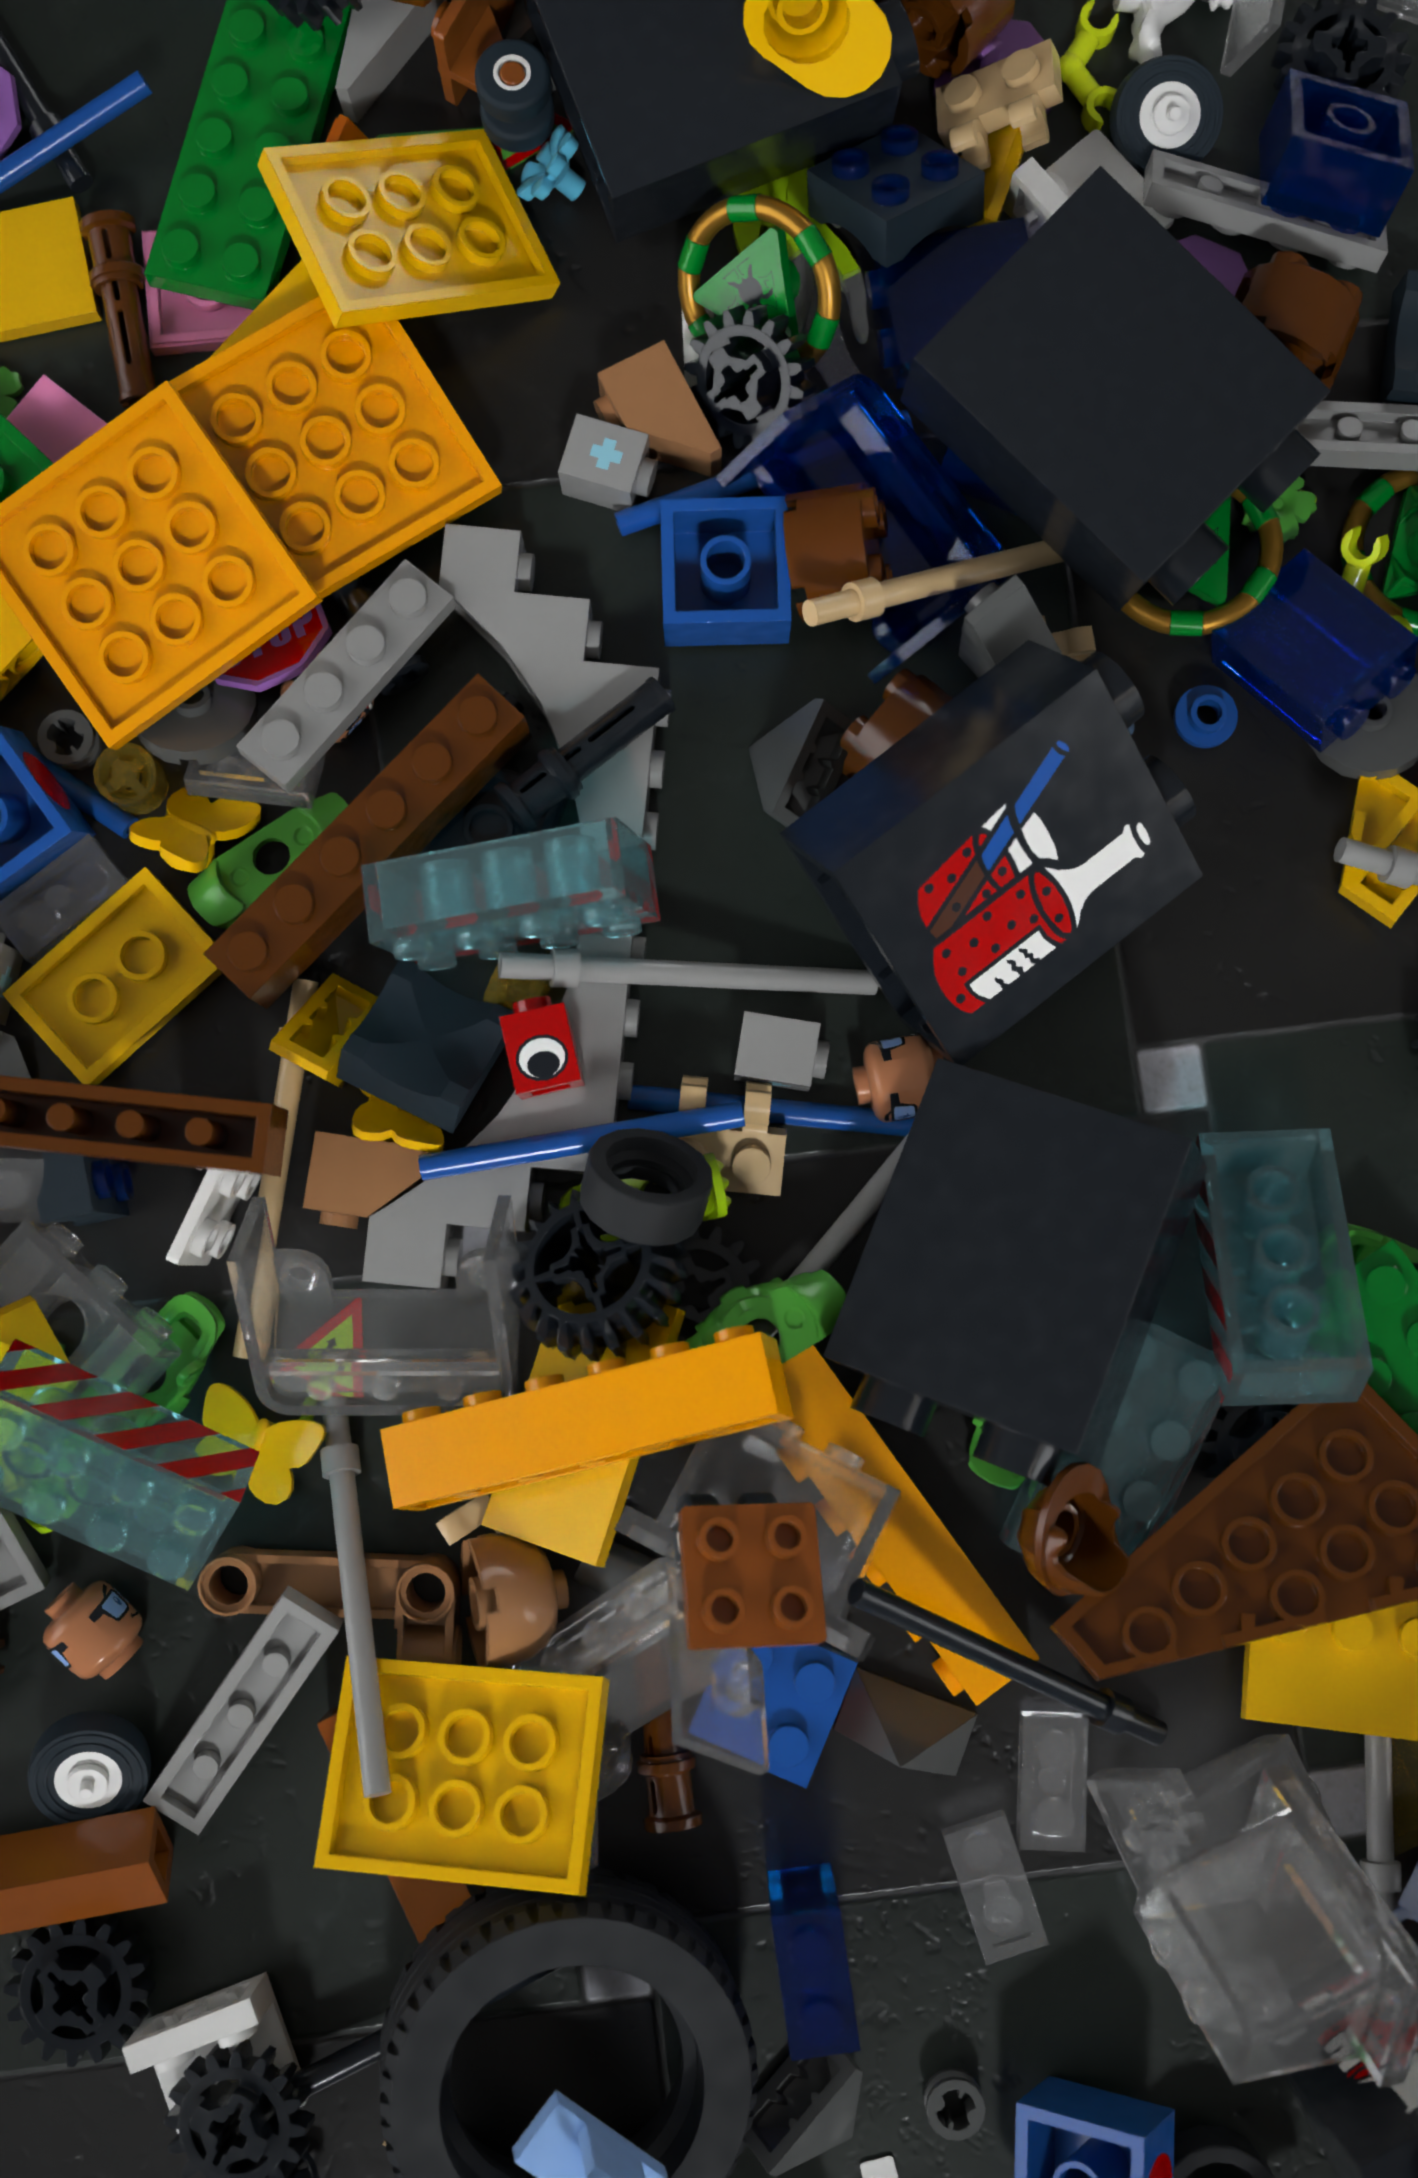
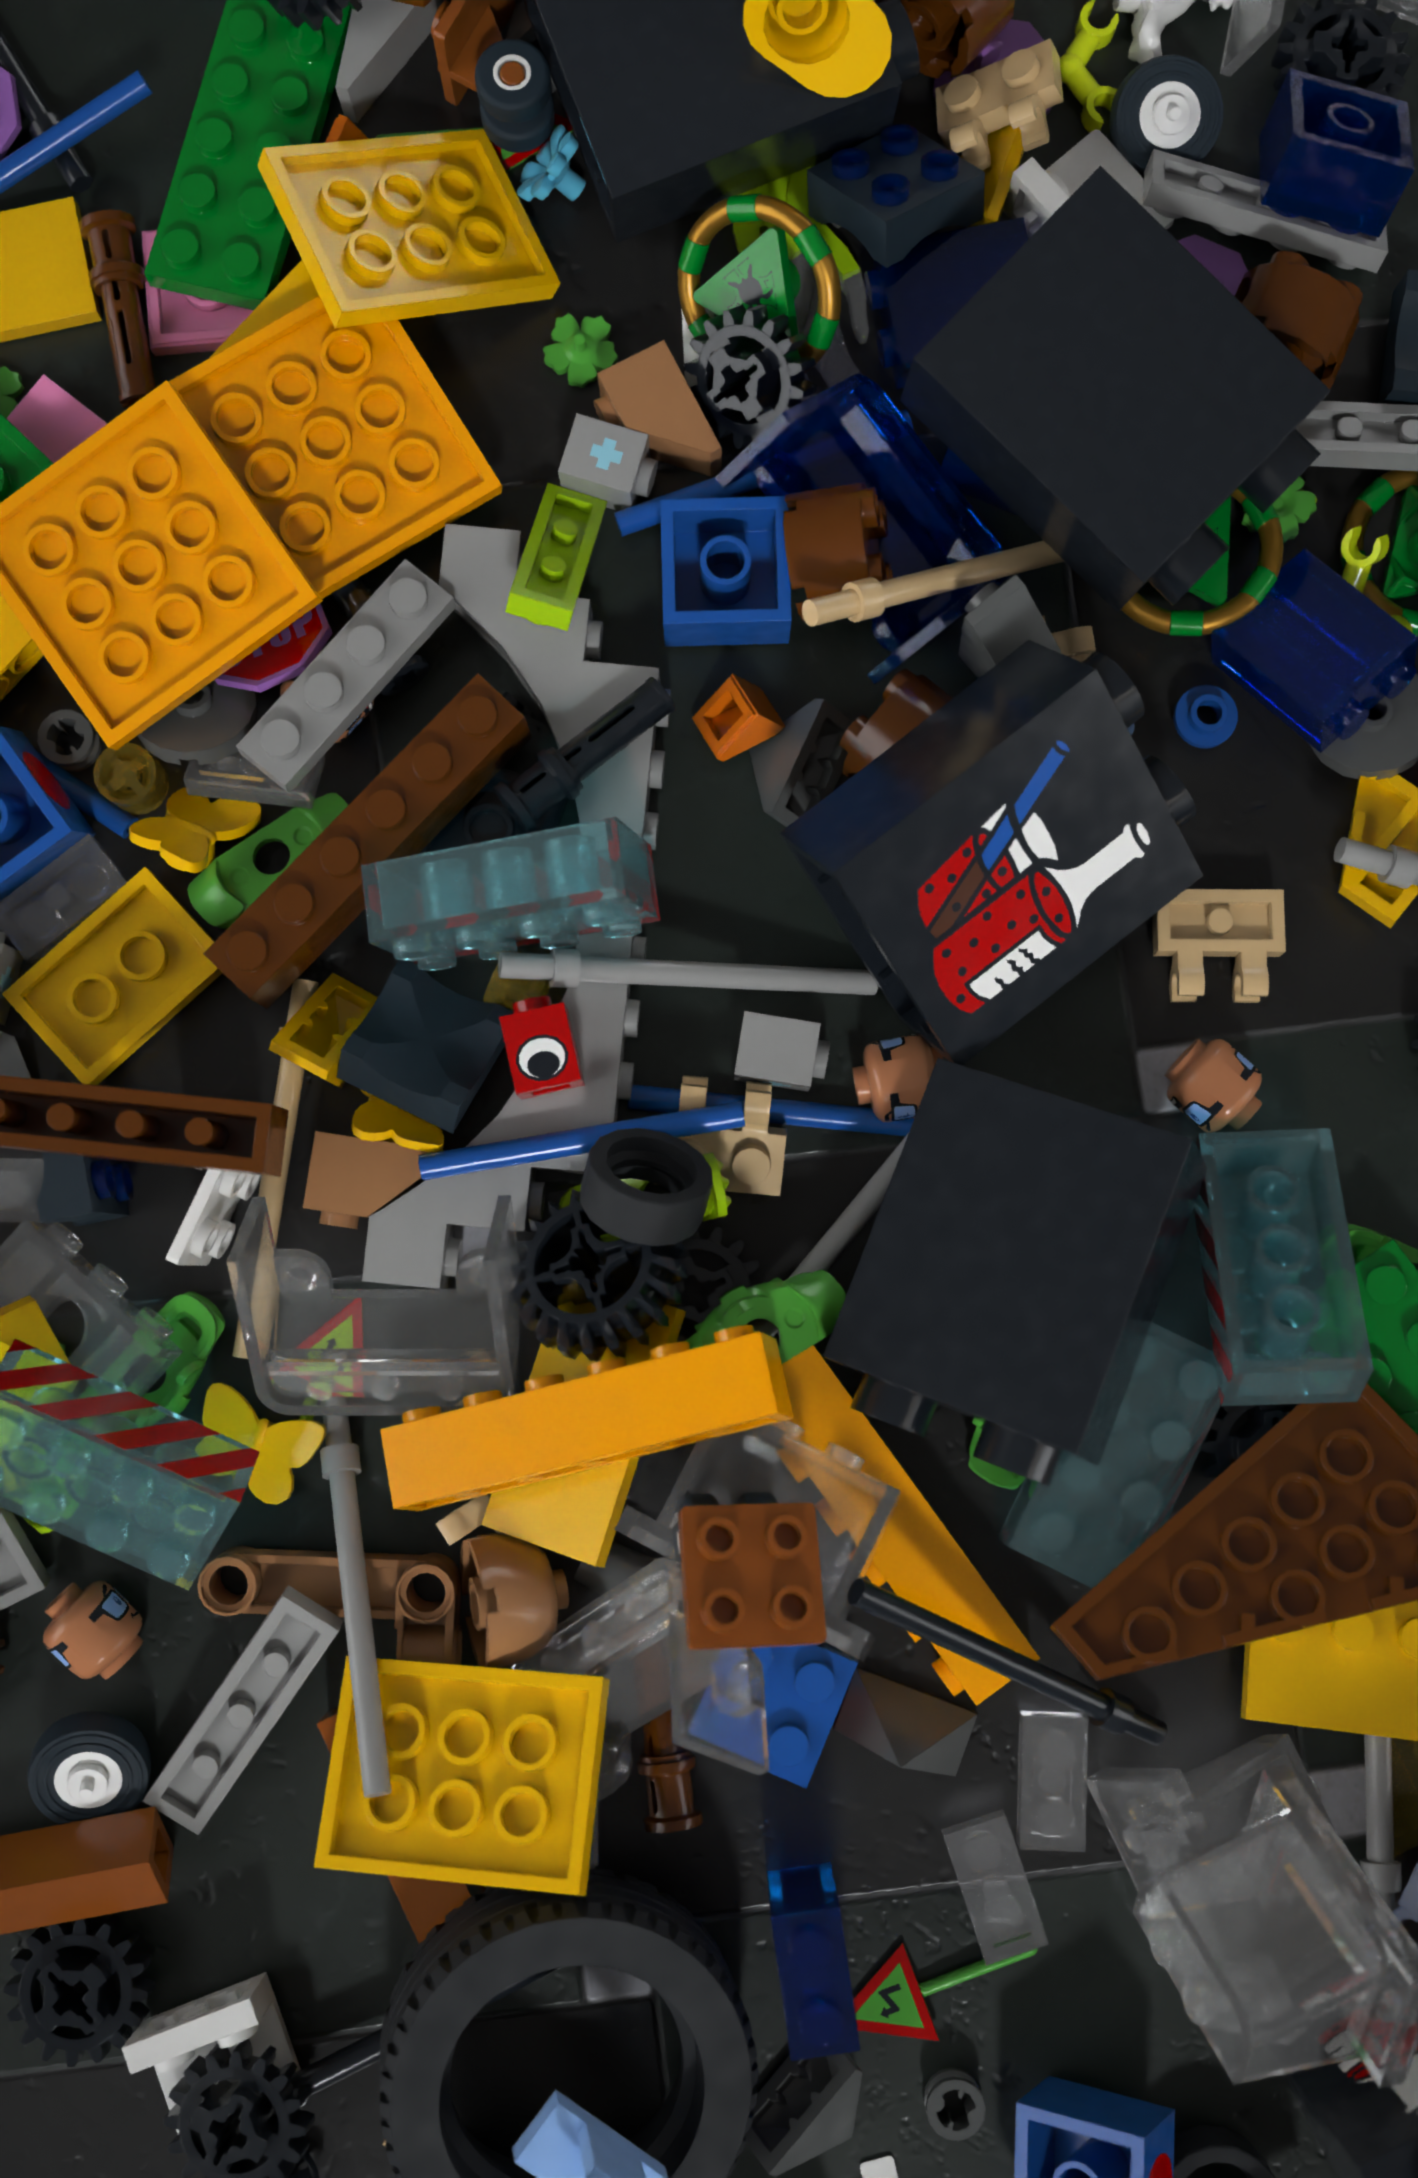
reddish brown piece [1016,1461,1130,1596] -> none
none -> lime plate [505,483,607,631]
none -> bright green plant [543,313,618,388]
none -> orange slope [692,673,785,762]
none -> piece [830,1942,1038,2041]
none -> tan plate [1152,889,1286,1003]
none -> nougat head [1164,1038,1263,1133]

